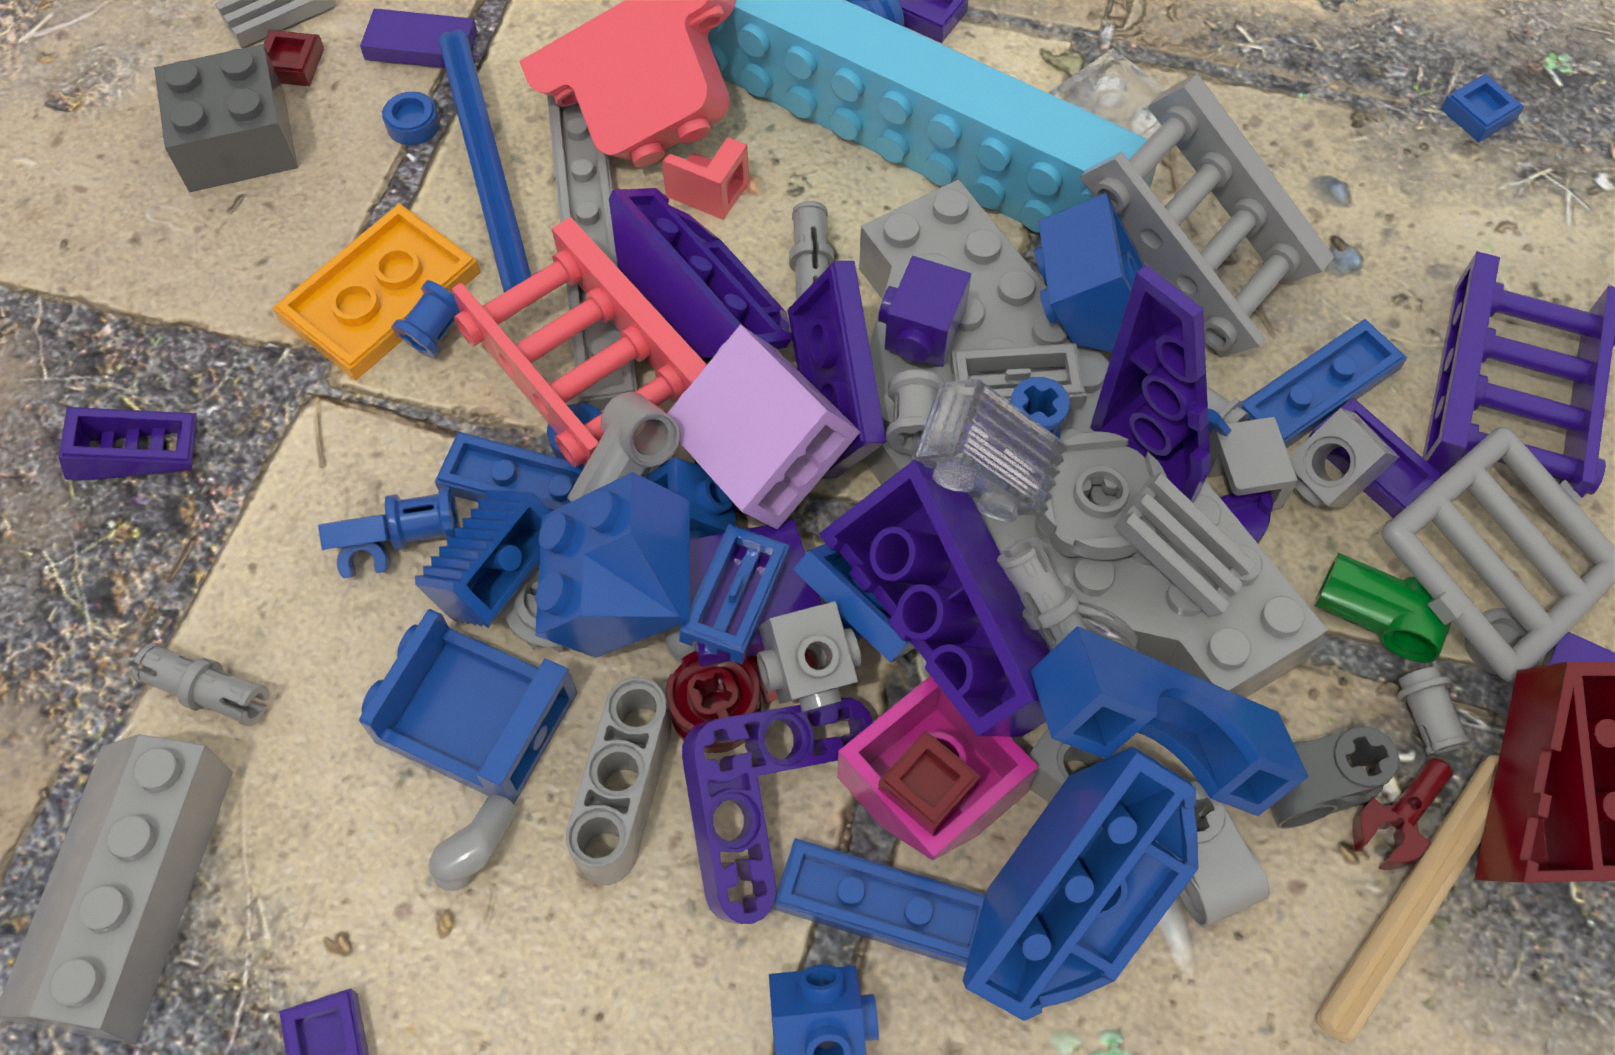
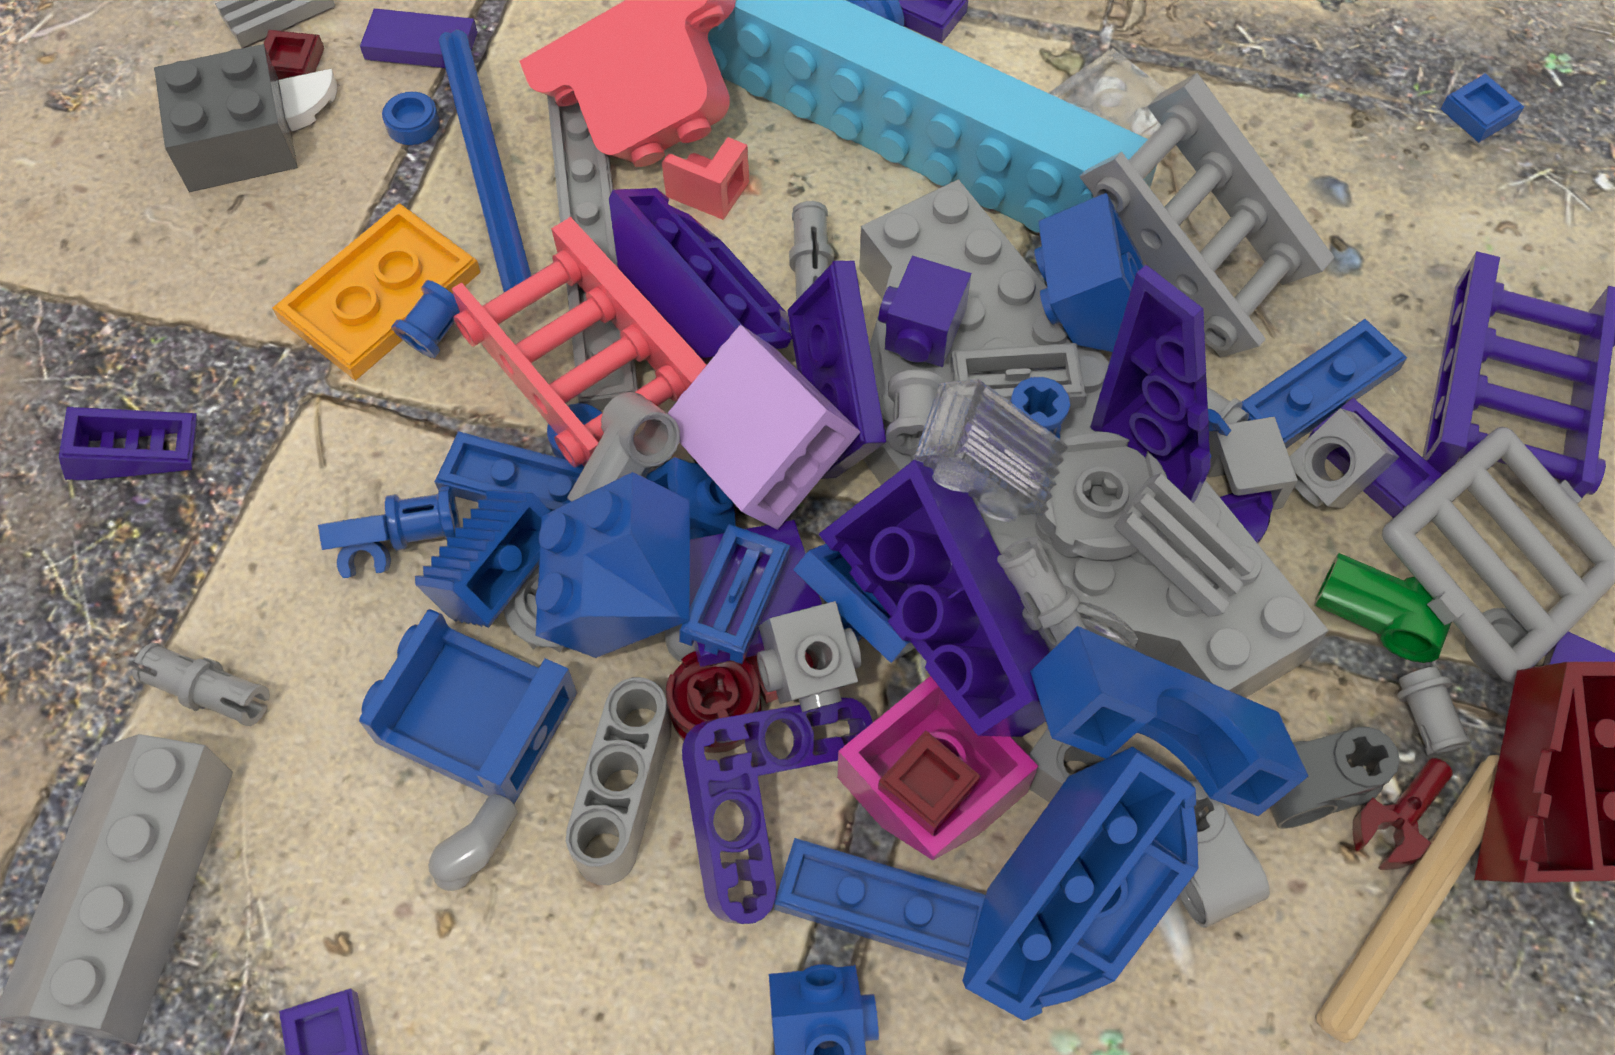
none -> white tile [279,69,337,132]

